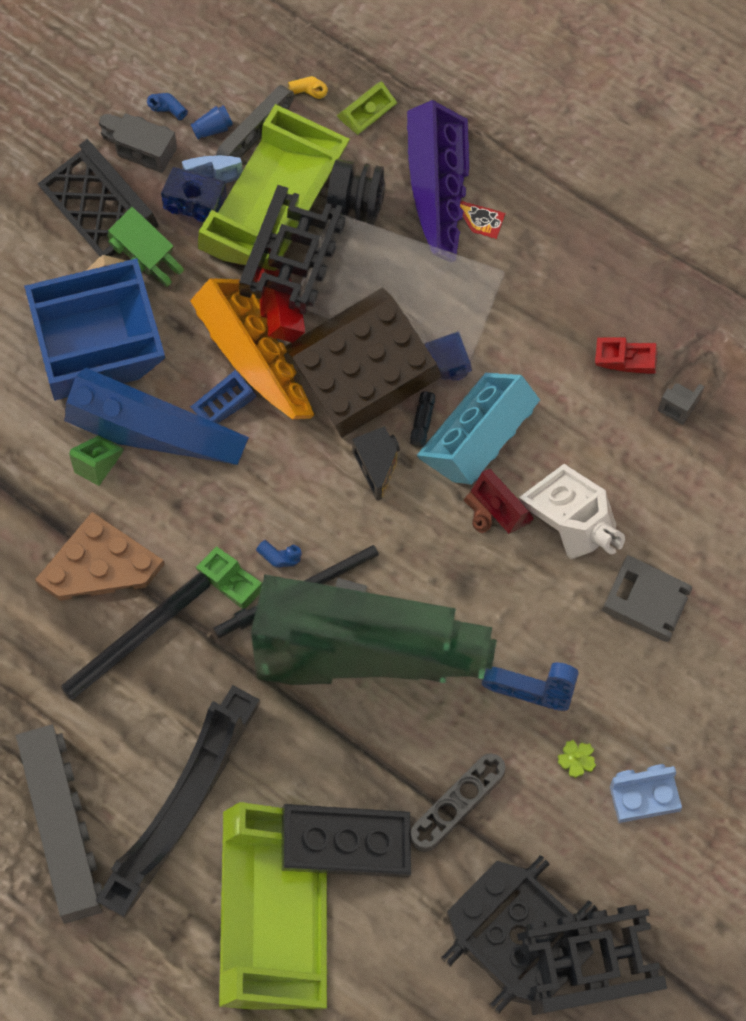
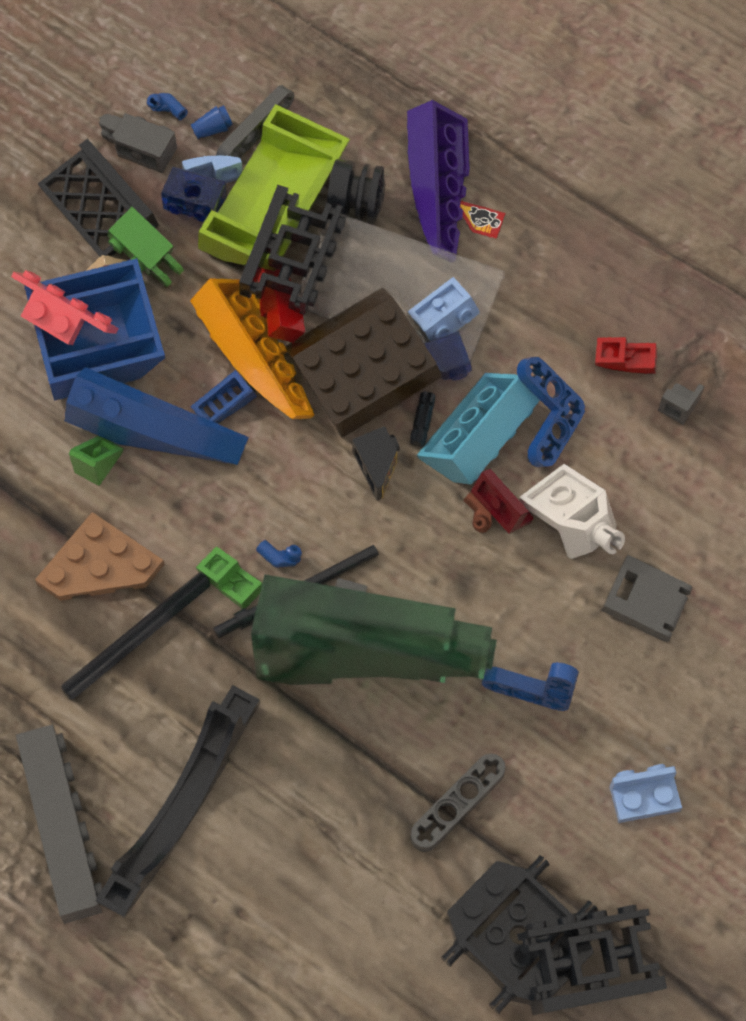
lime slope [219,802,327,1010] -> none
black tile [282,804,411,878] -> none
yellow arm [288,76,328,99] -> none
lime slope [336,81,397,135] -> none
lime plant [558,740,596,778] -> none
none -> coral bracket [11,270,119,345]
none -> light blue bracket [407,277,480,347]
none -> blue beam [517,357,585,468]

